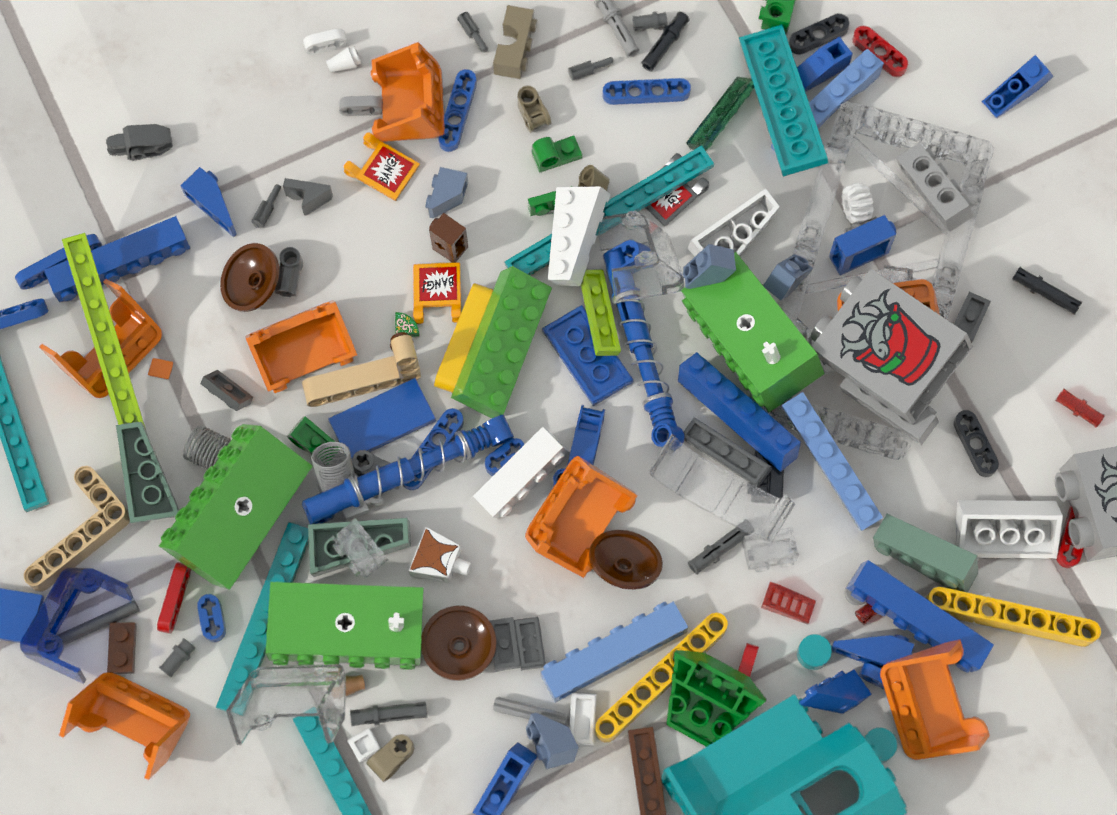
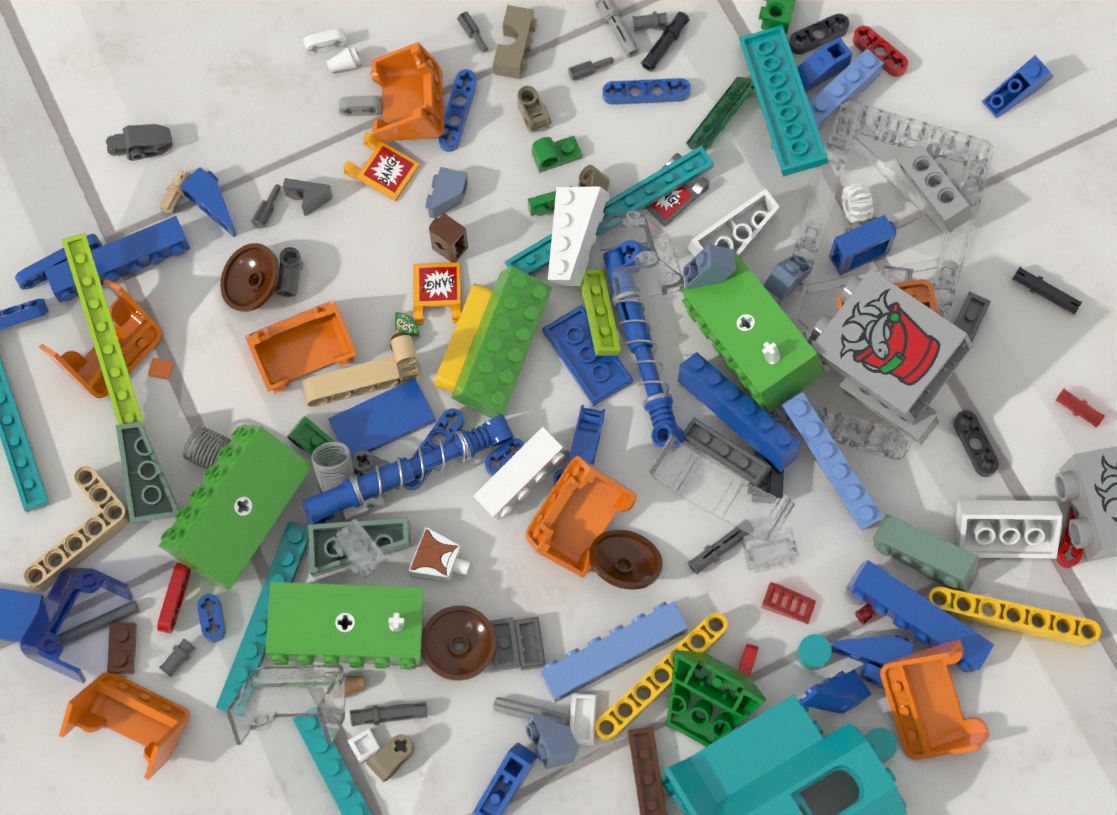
dark grey plate [200,370,253,411] -> none
none -> tan axle [160,169,191,213]

